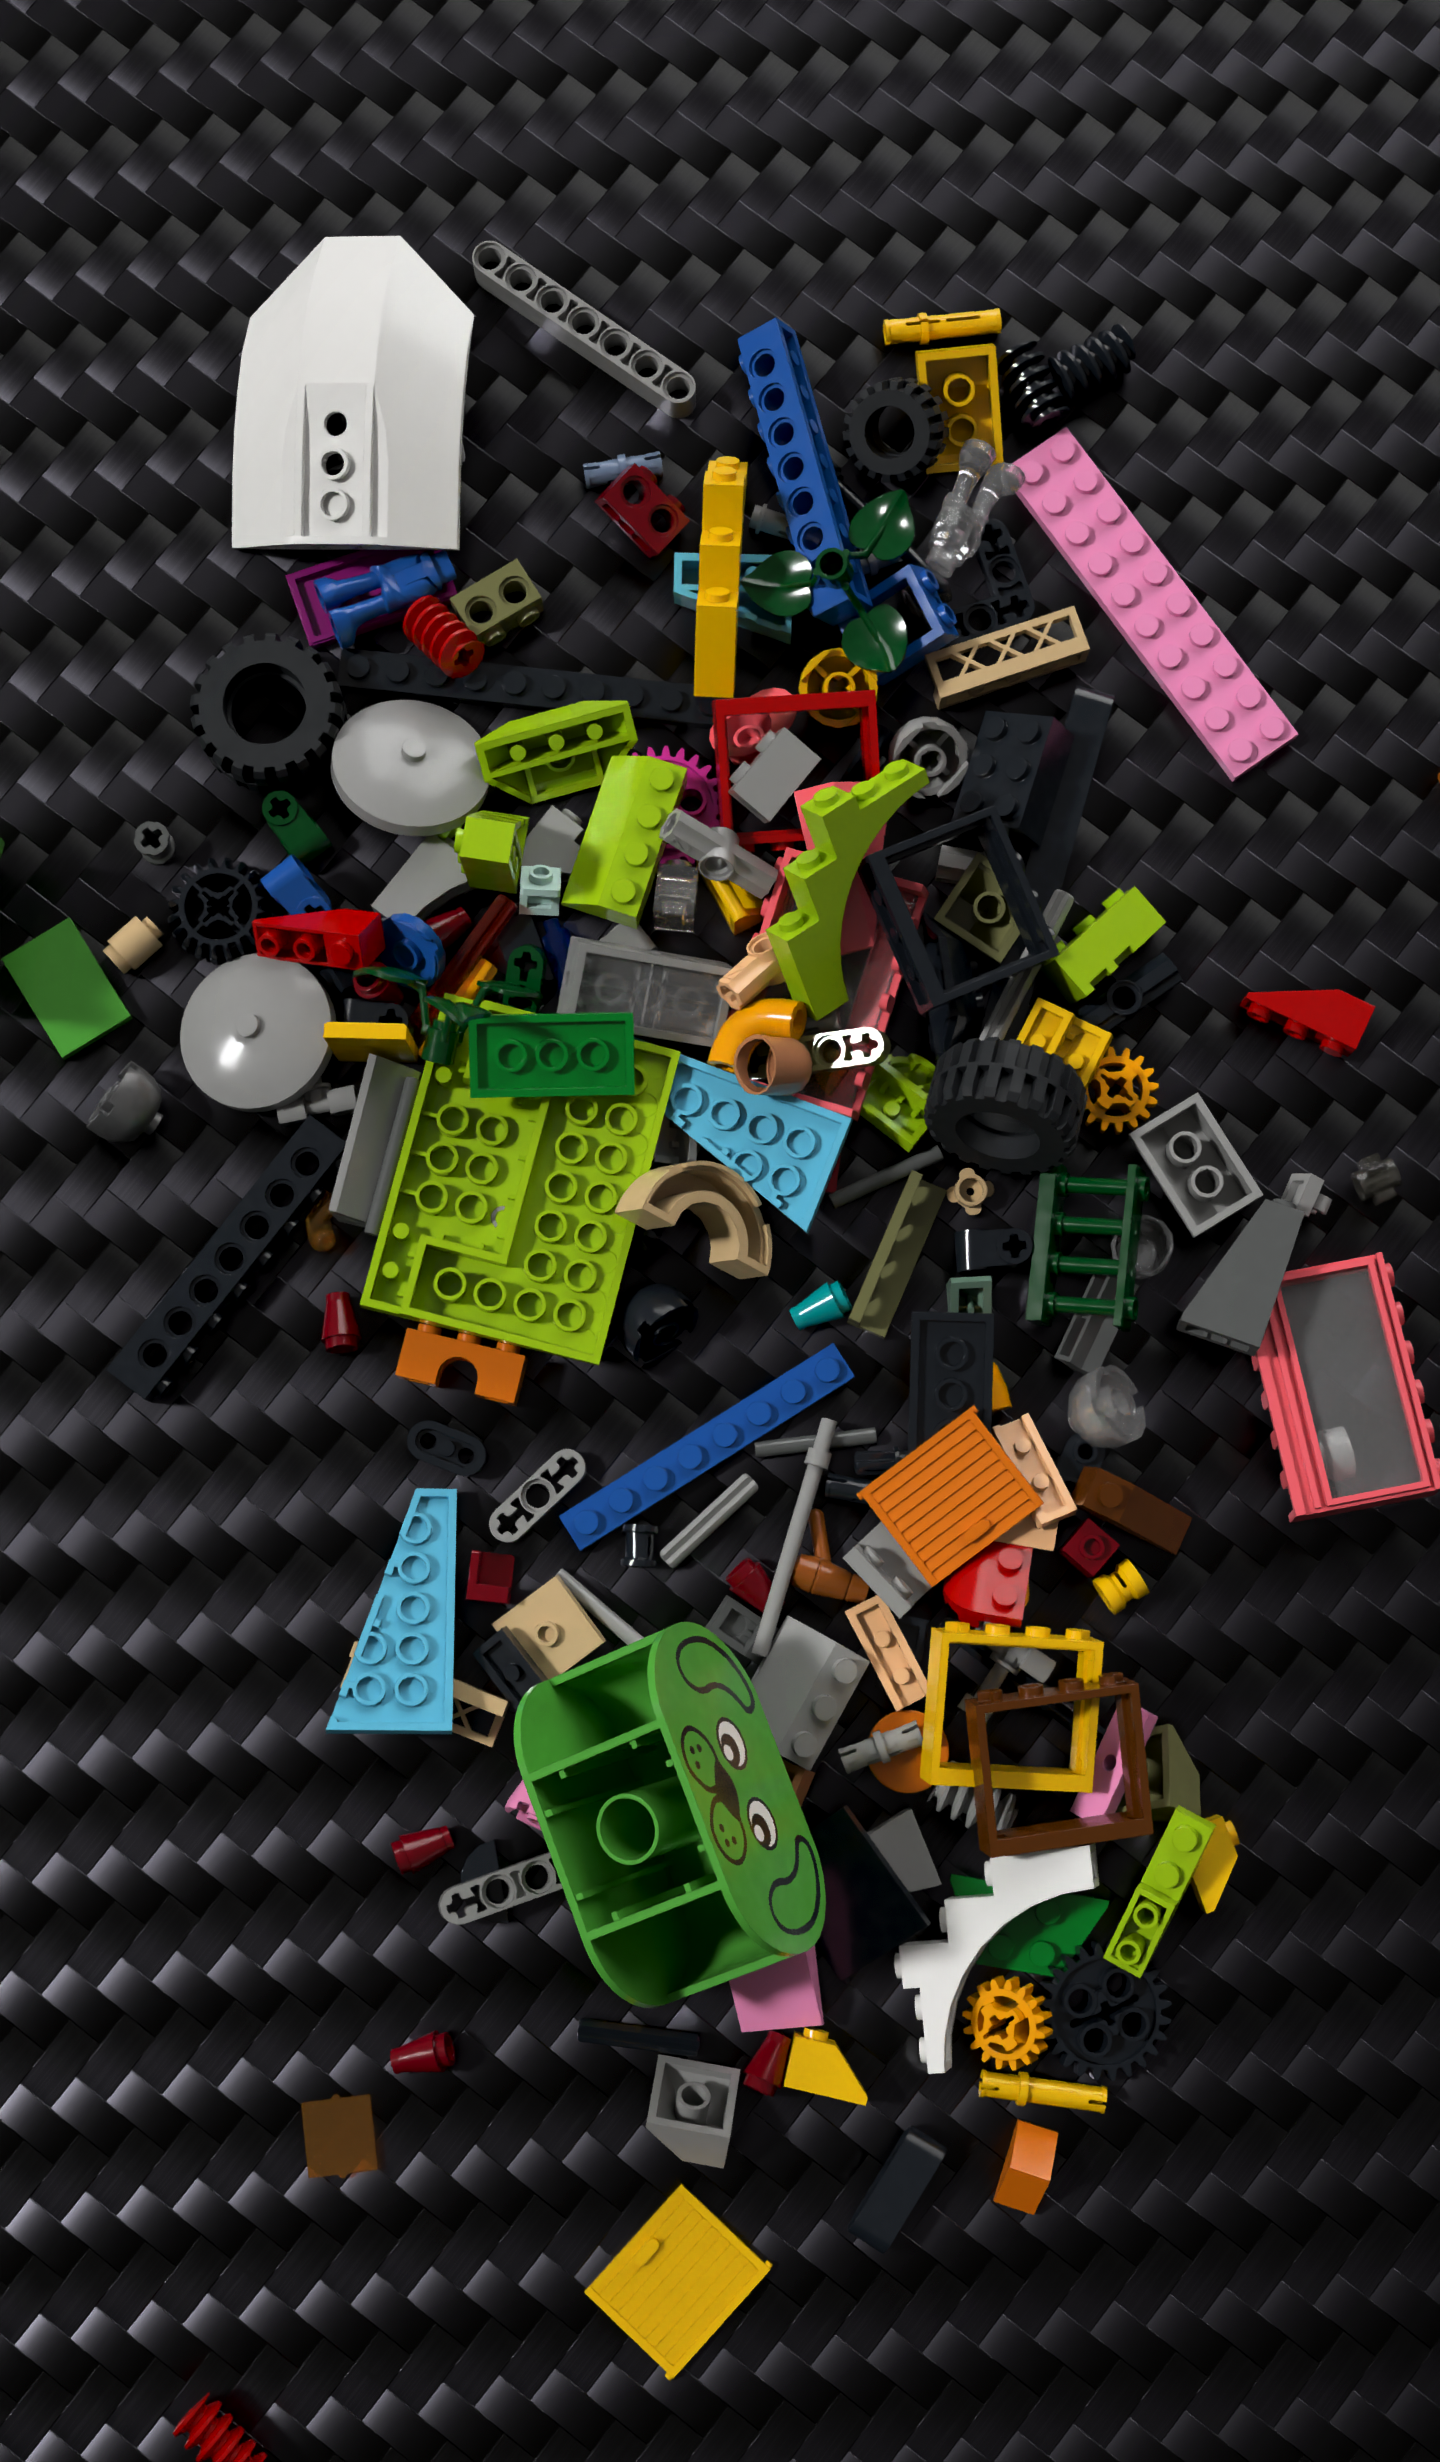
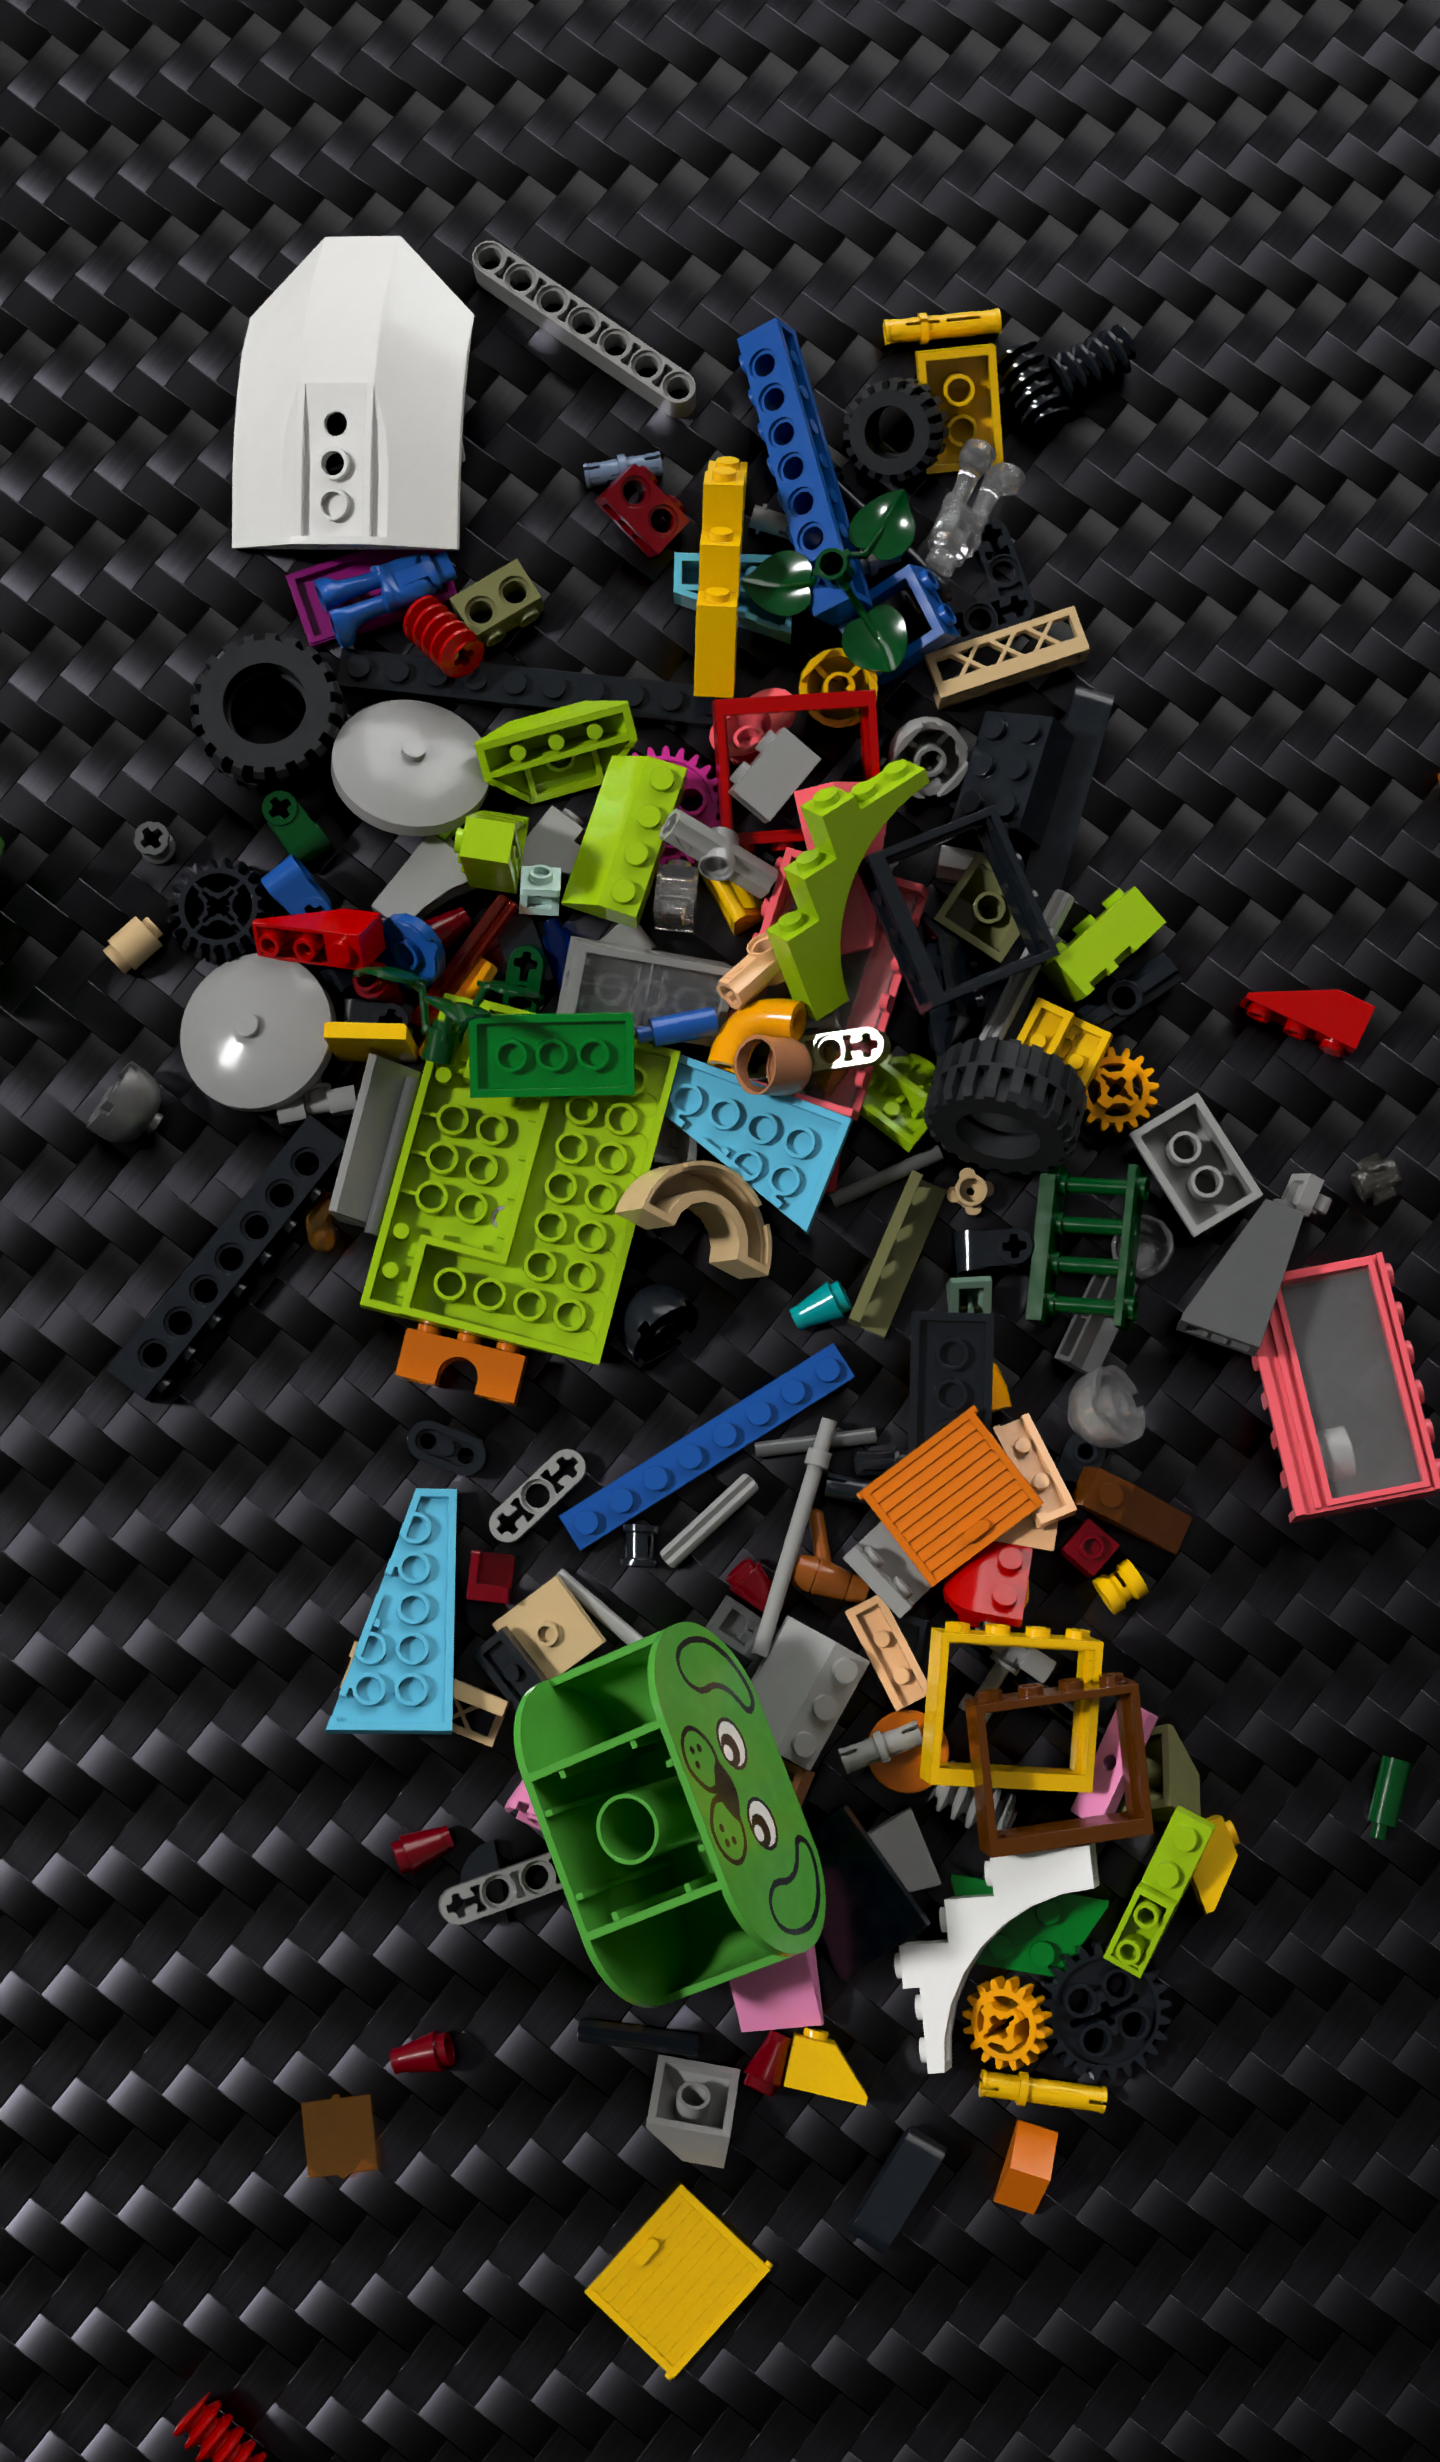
bright green tile [1,917,133,1060] -> none
dark red cone [321,1292,362,1354] -> none
bright pink plate [1002,427,1298,782] -> none
none -> blue cylinder [635,1006,718,1048]
none -> dark green cylinder [1367,1755,1412,1841]

